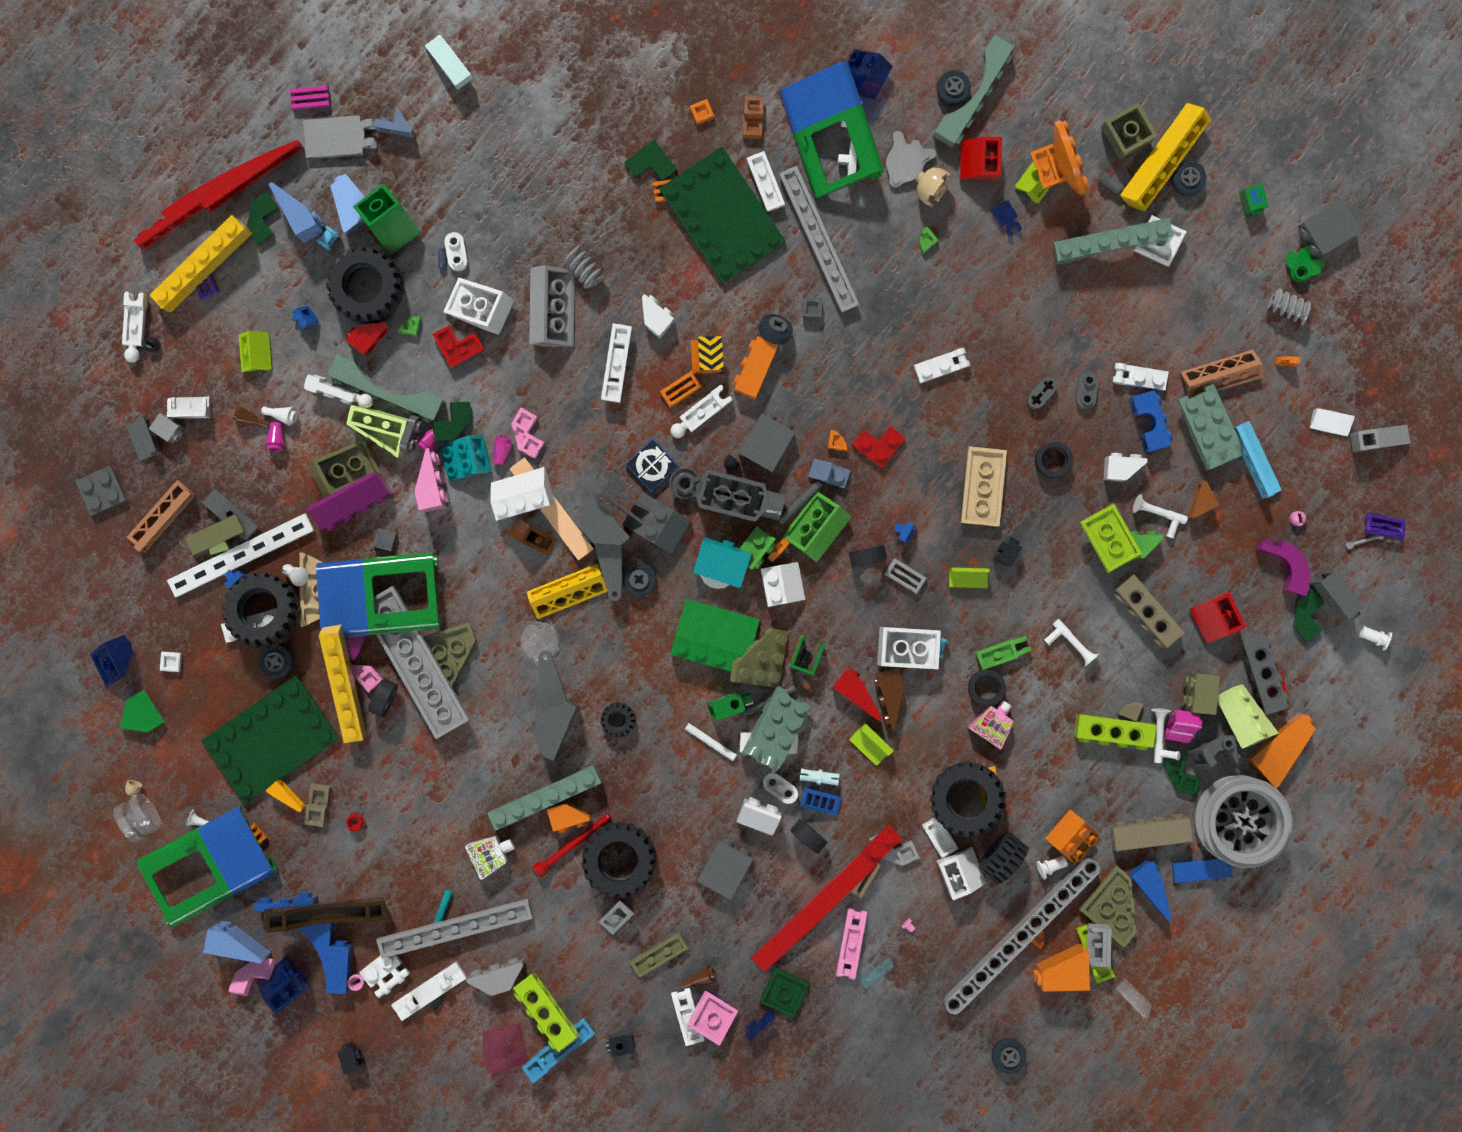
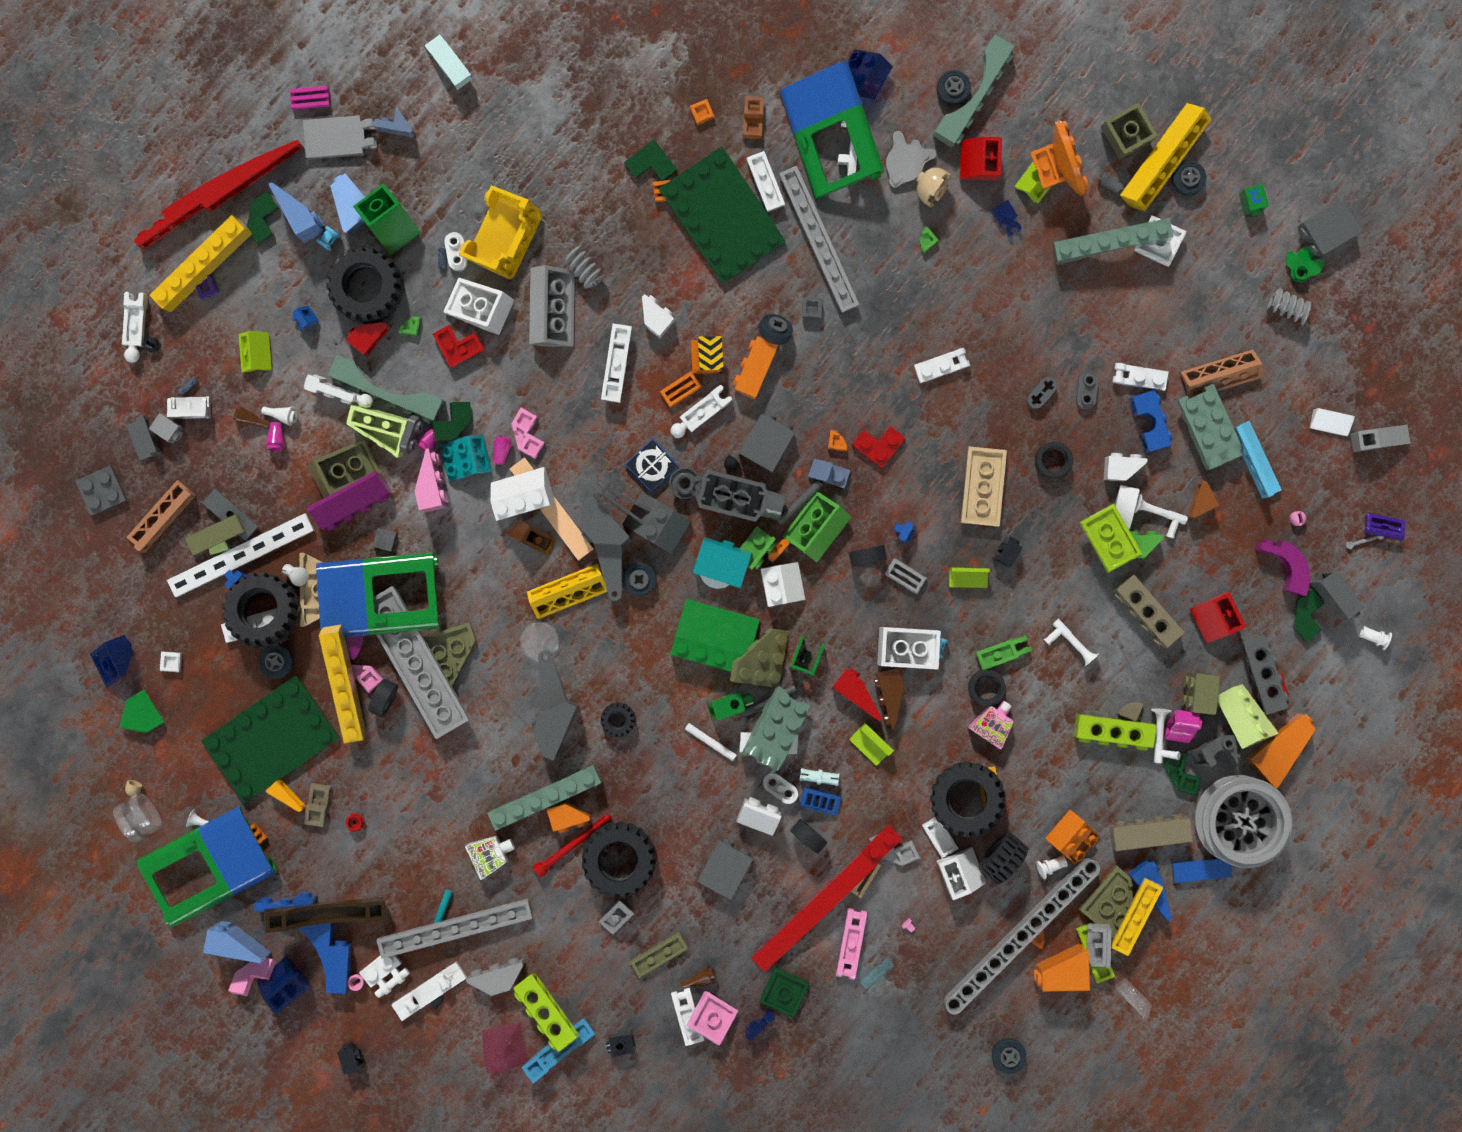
orange tile [1275,356,1300,367] -> none
none -> sand blue piece [176,374,201,397]
none -> yellow windscreen [458,185,542,279]
none -> yellow plate [1111,877,1163,956]
none -> white slope [1115,485,1139,529]

